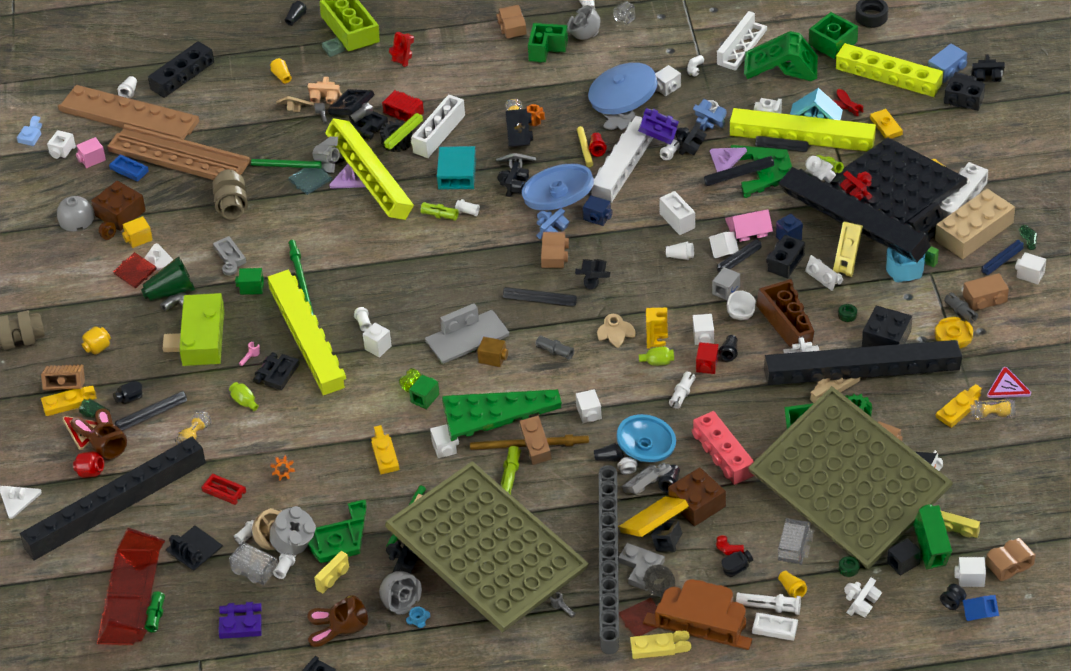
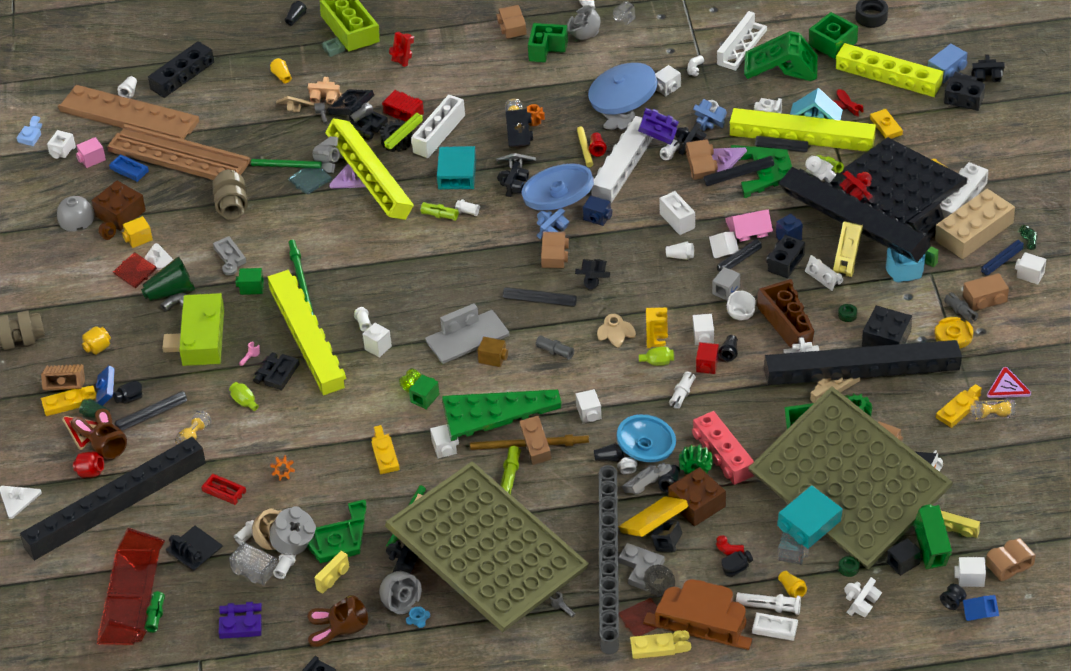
none -> blue plate [96,366,115,406]
none -> green gear [679,444,713,474]
none -> medium nougat brick [686,139,718,180]
none -> teal brick [777,485,843,549]

